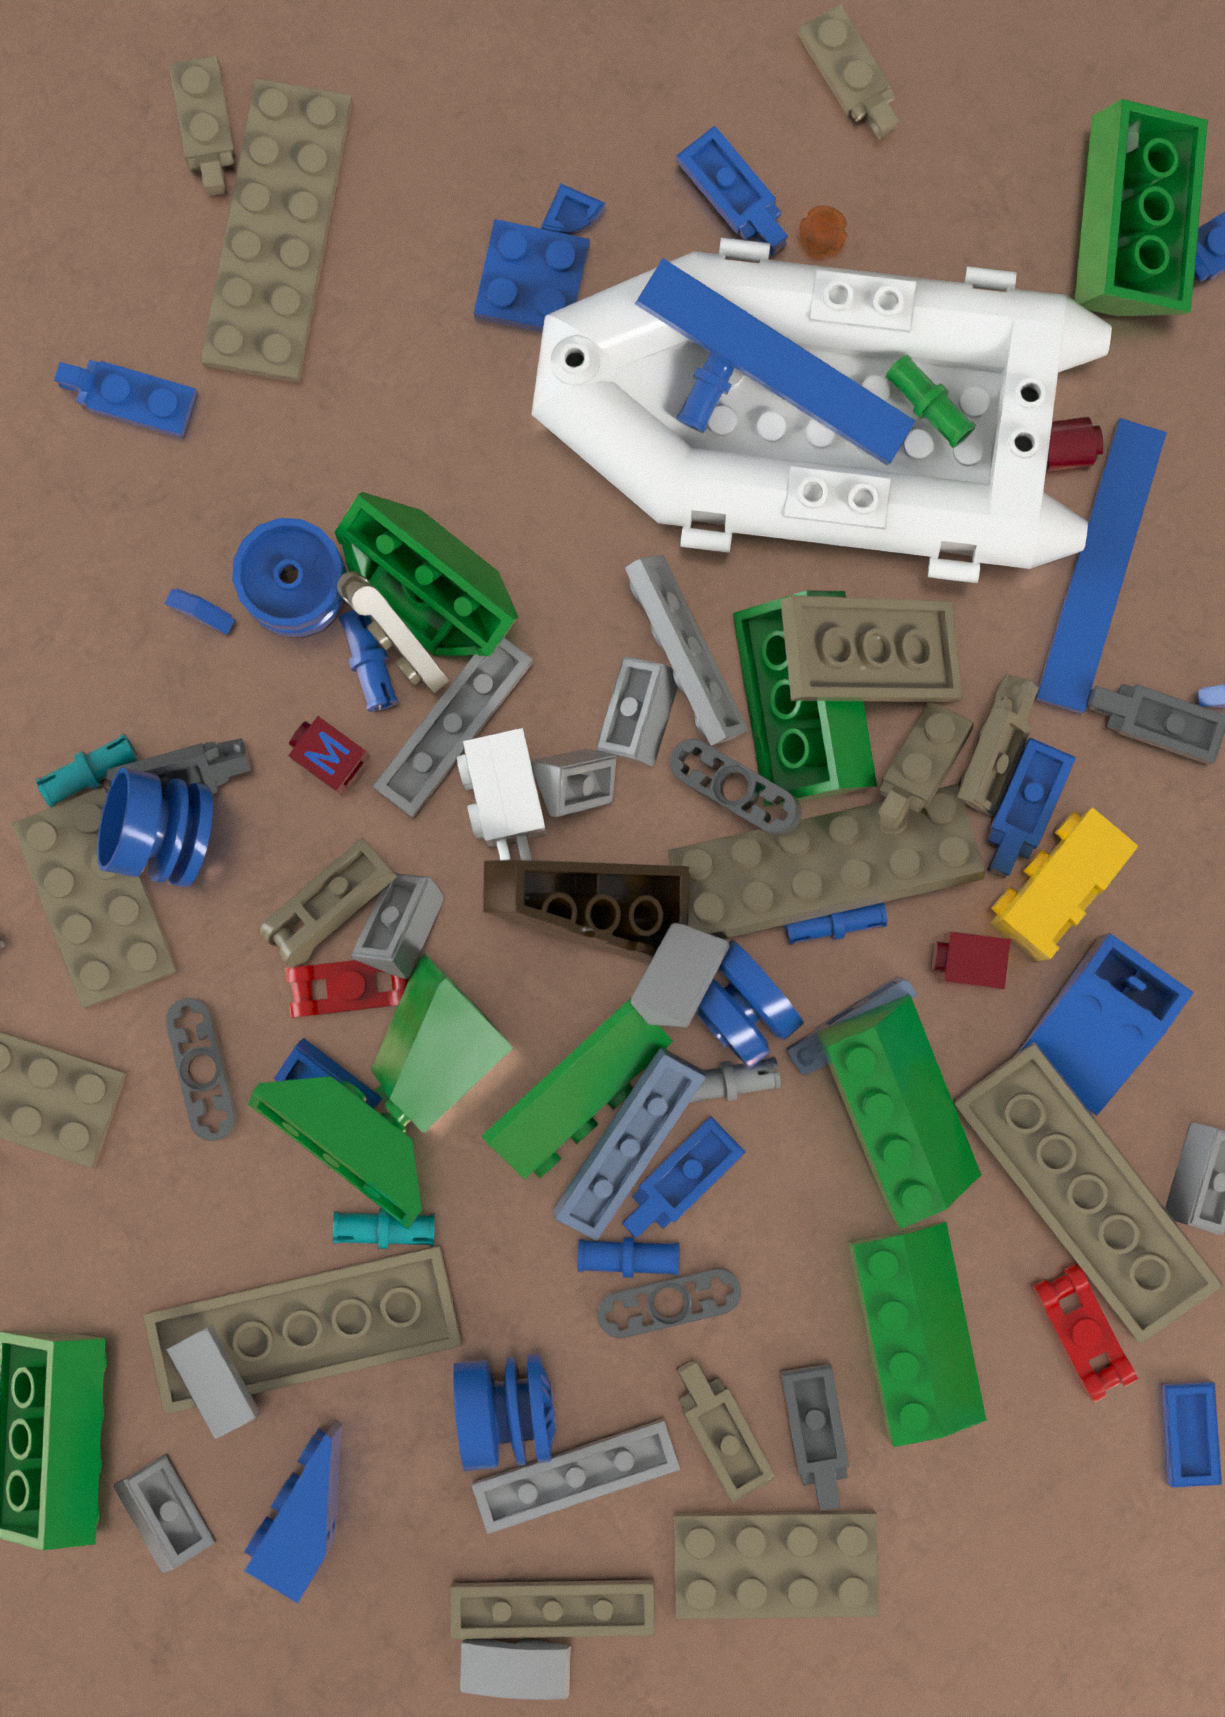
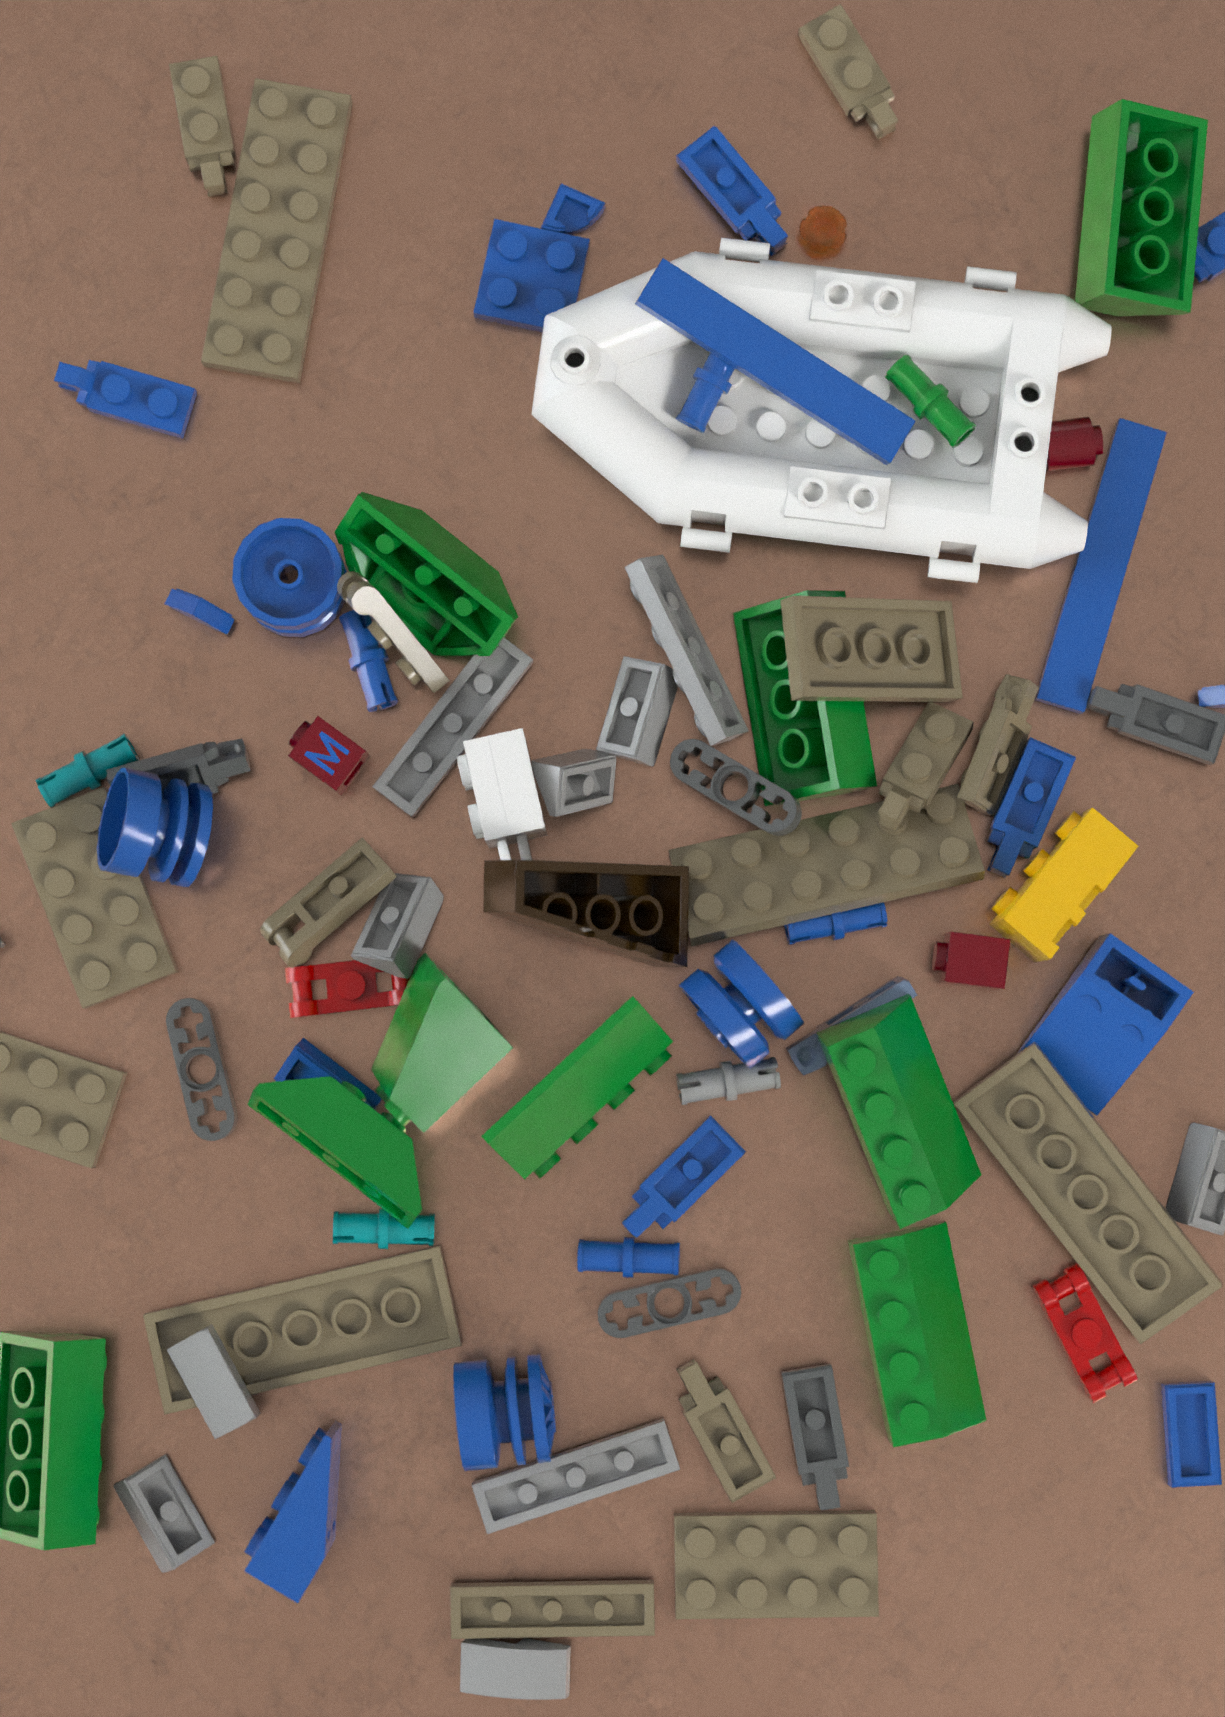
sand blue plate [552,1047,706,1241] -> none
light grey slope [631,923,730,1027] -> none

